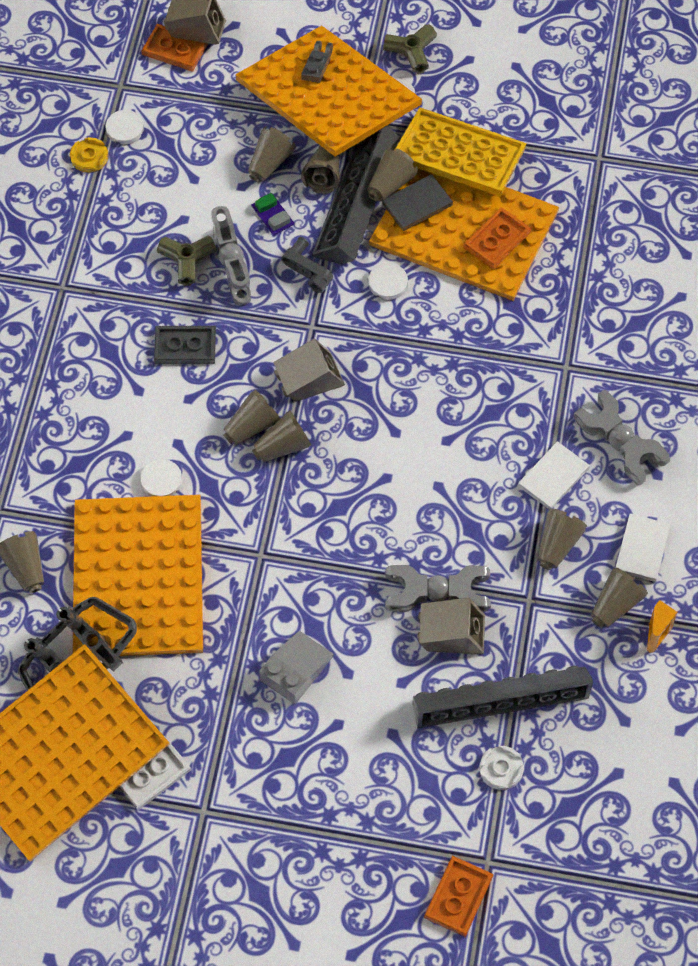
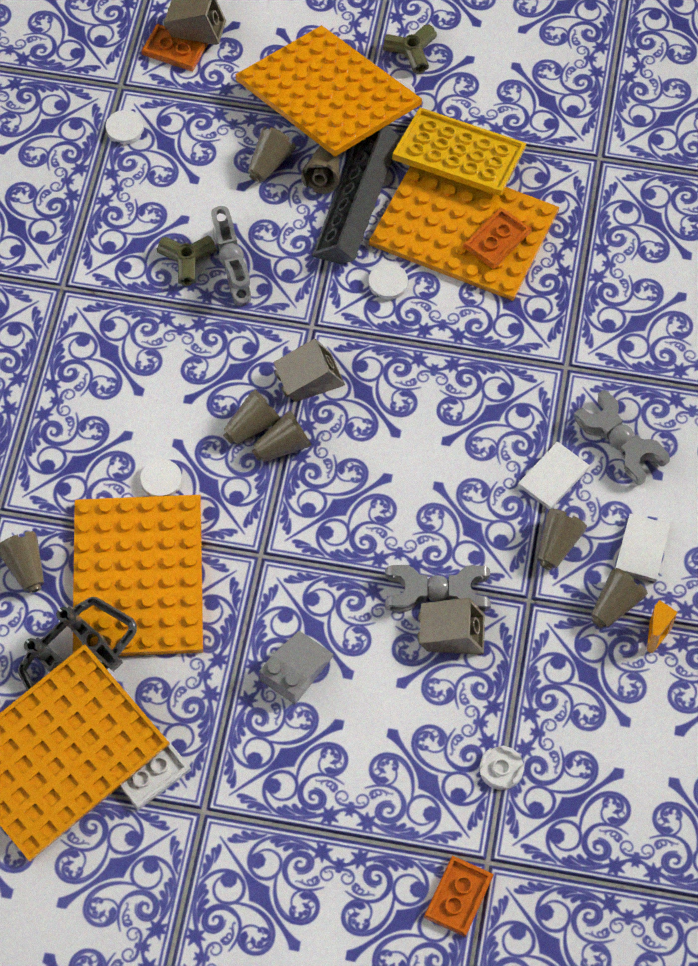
yellow tile [70,137,109,173] -> none
dark grey tile [154,326,216,364] -> none
piece [251,193,295,236] -> none
dark grey beam [281,237,333,293] -> none
dark grey hinge [301,41,333,83] -> none
dark tan cone [367,148,418,201] -> none
dark grey tile [382,174,453,231] -> none
dark grey slope [412,666,593,729] -> none

